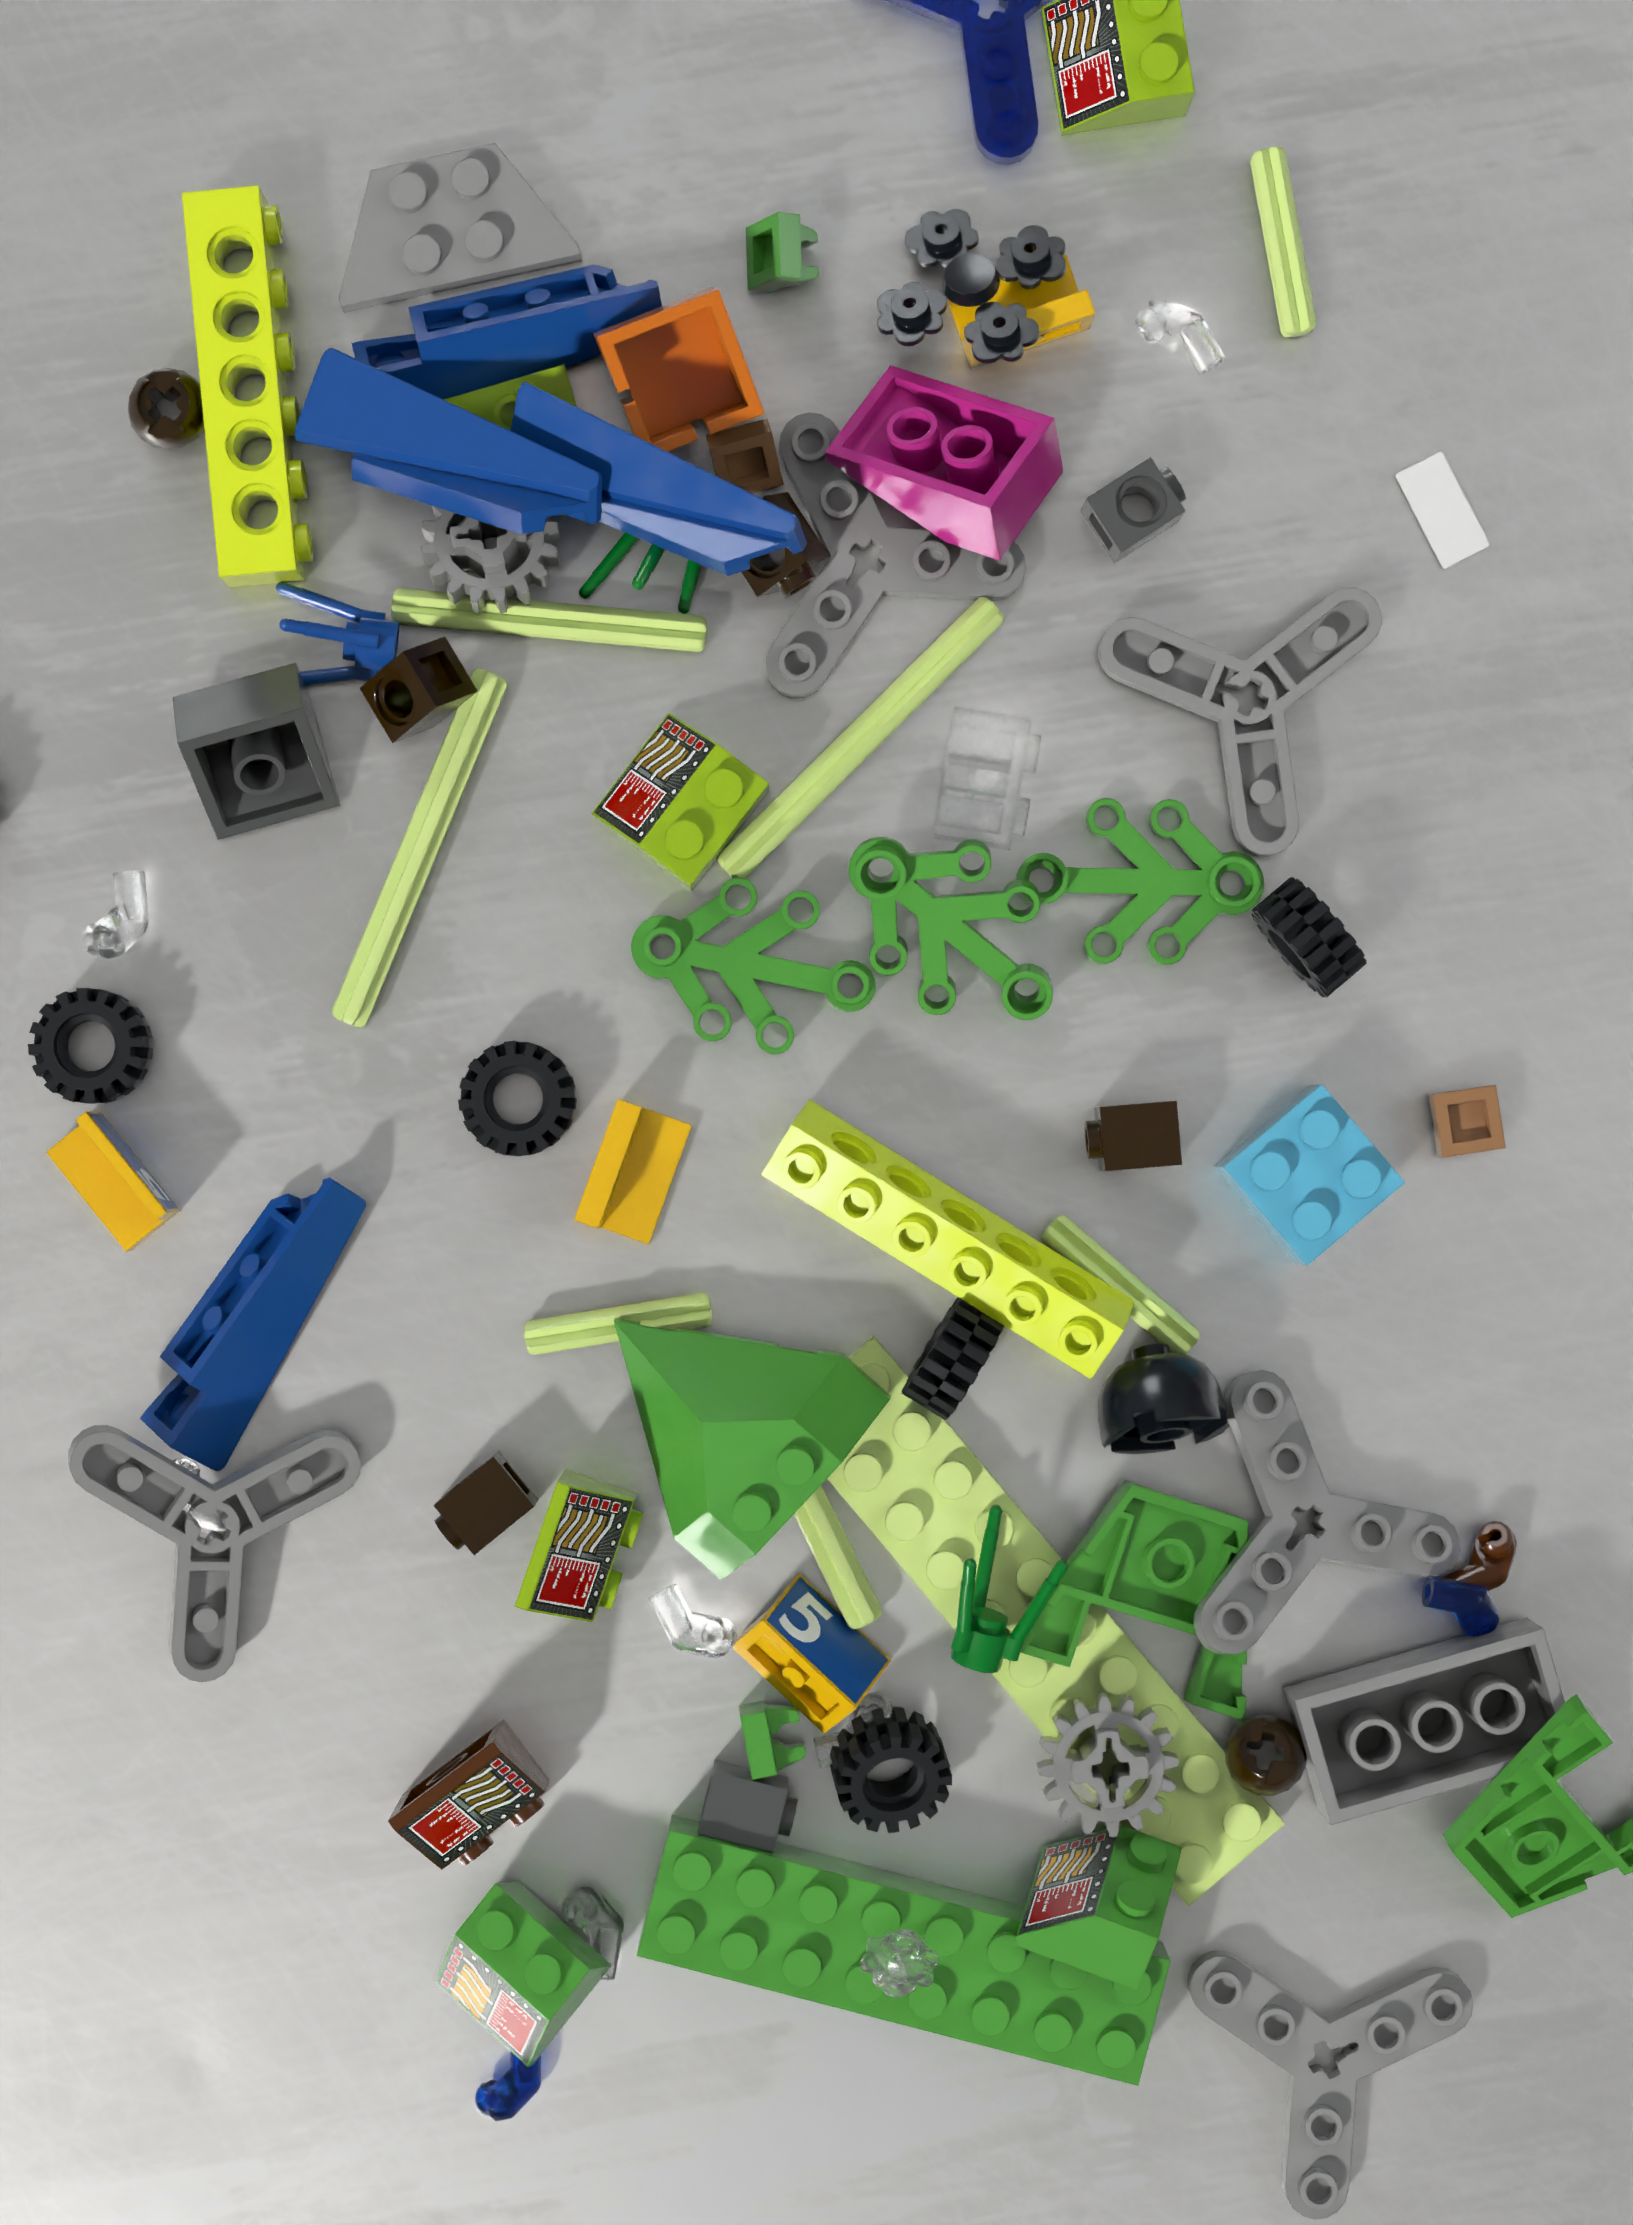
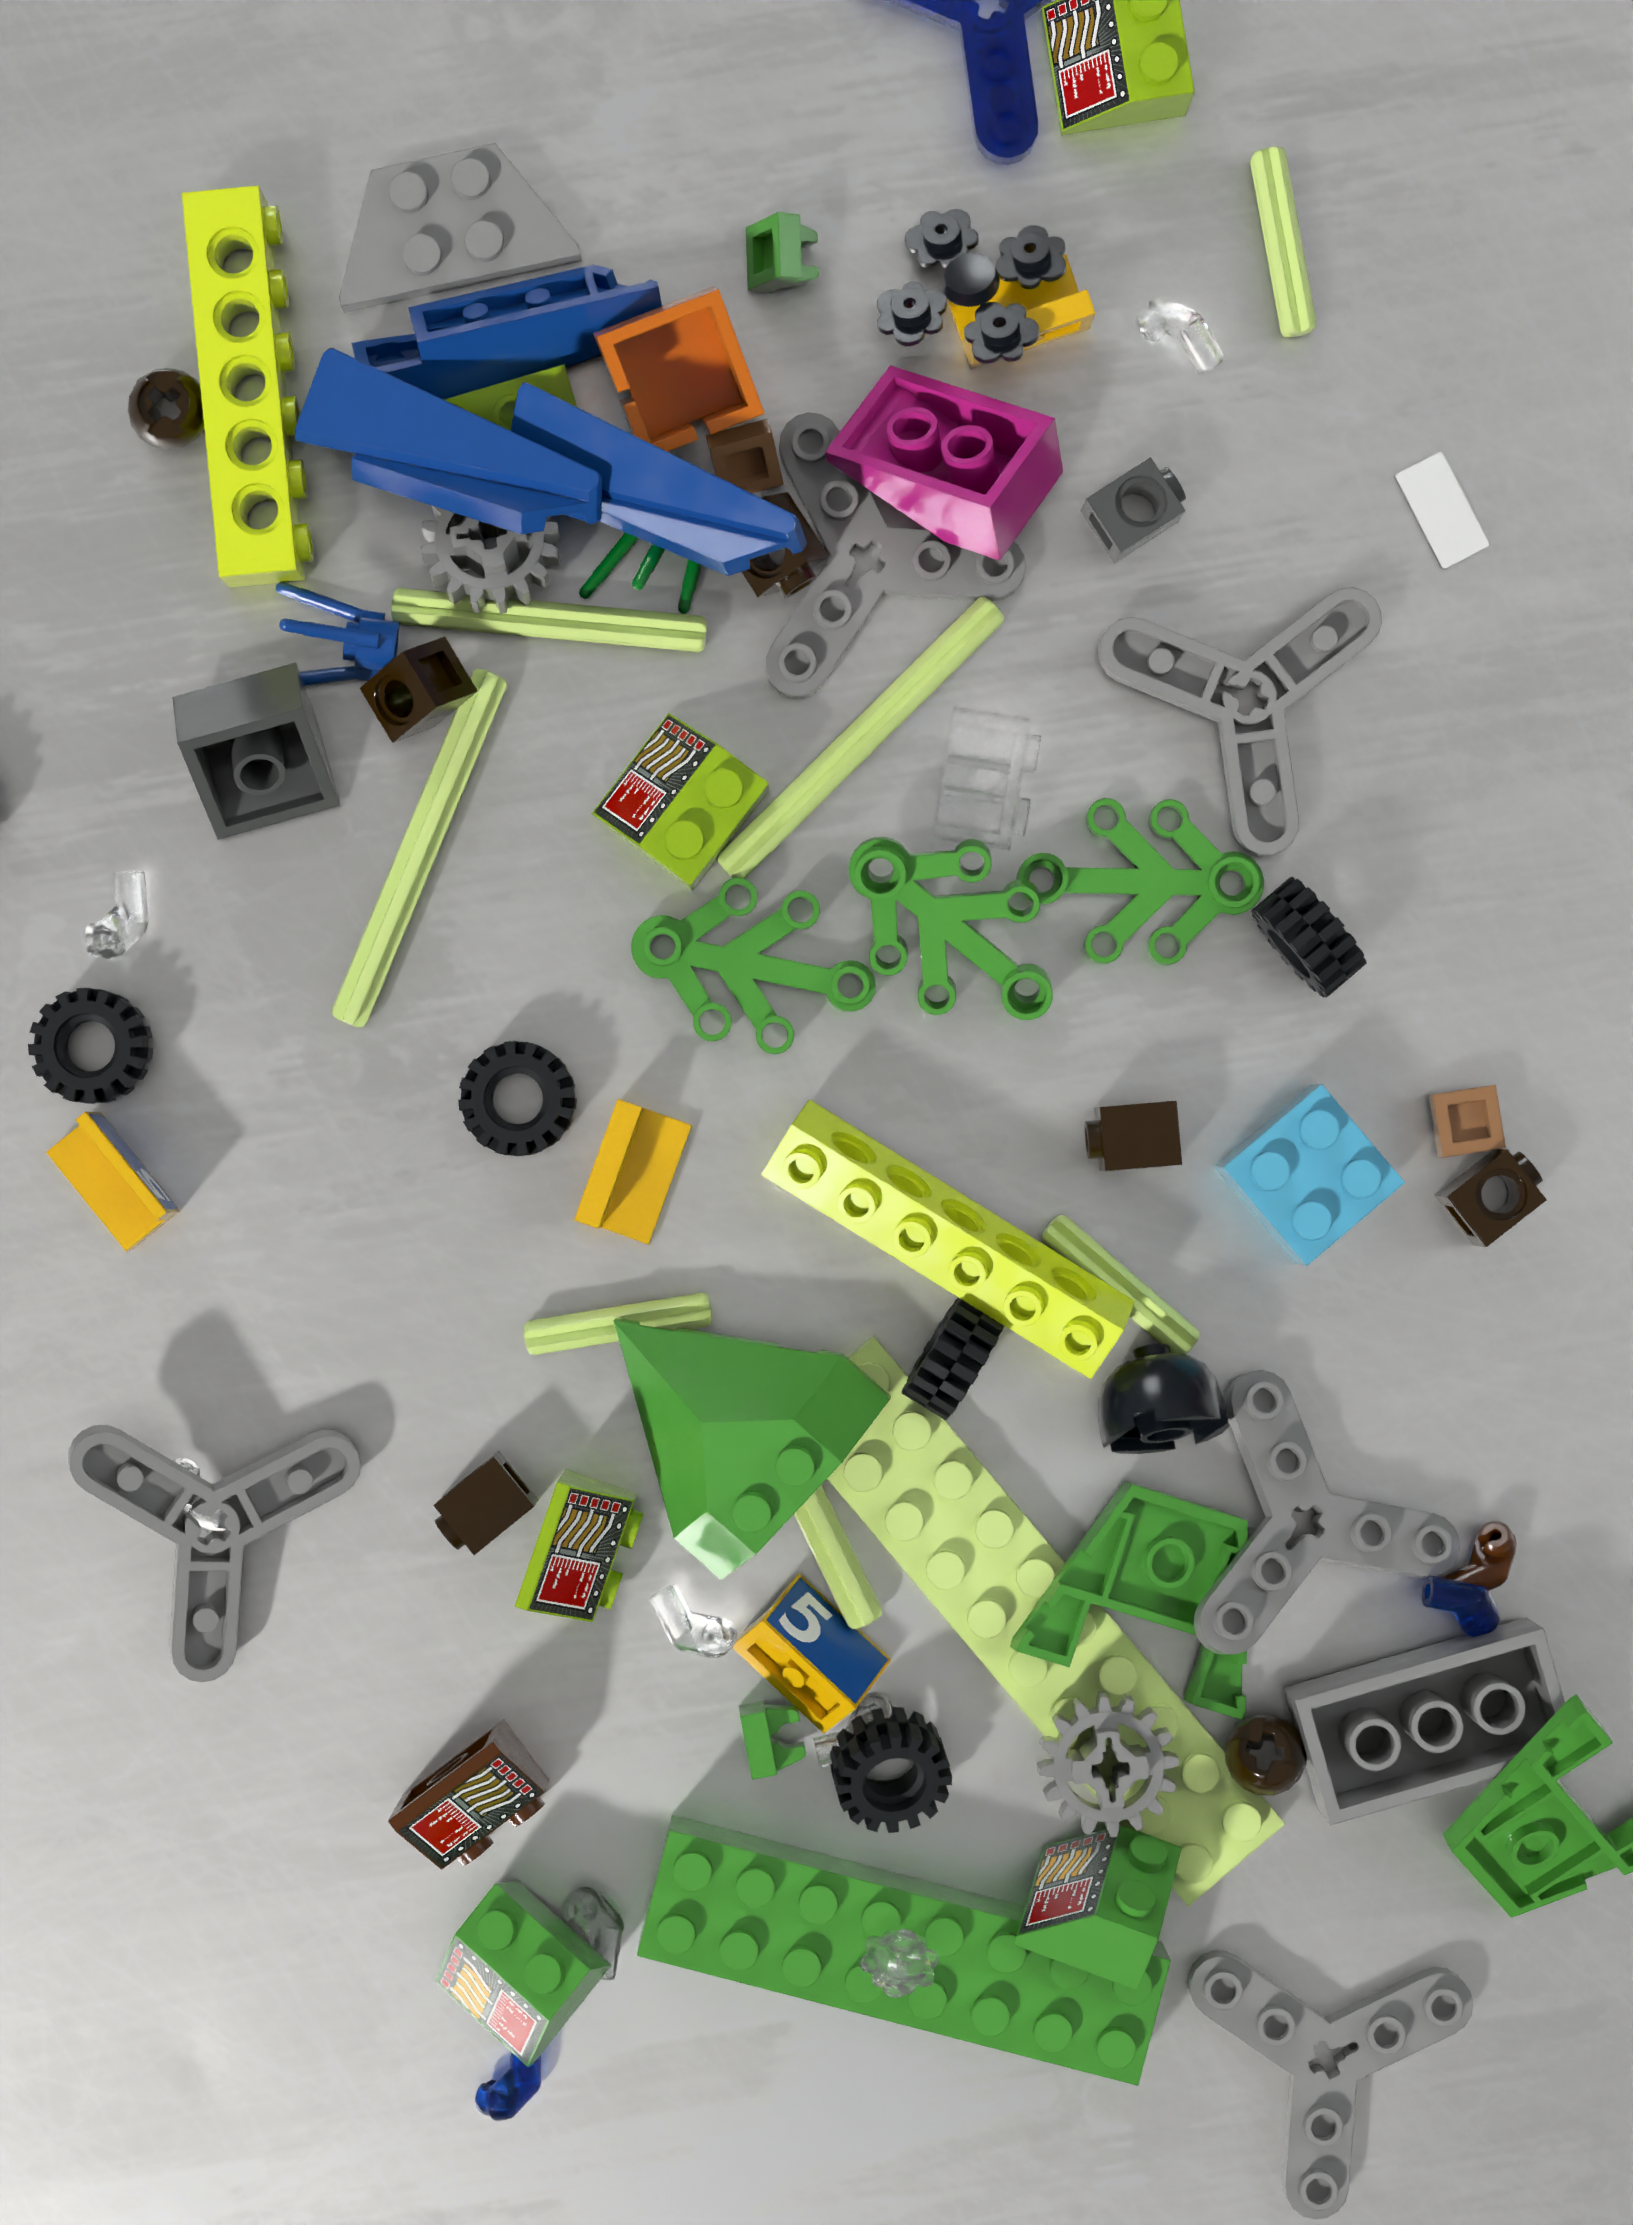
blue wedge [140,1177,366,1471] -> none
dark grey brick [698,1760,798,1852] -> none
green plant [951,1505,1068,1673] -> none
none -> dark brown brick [1434,1149,1547,1247]

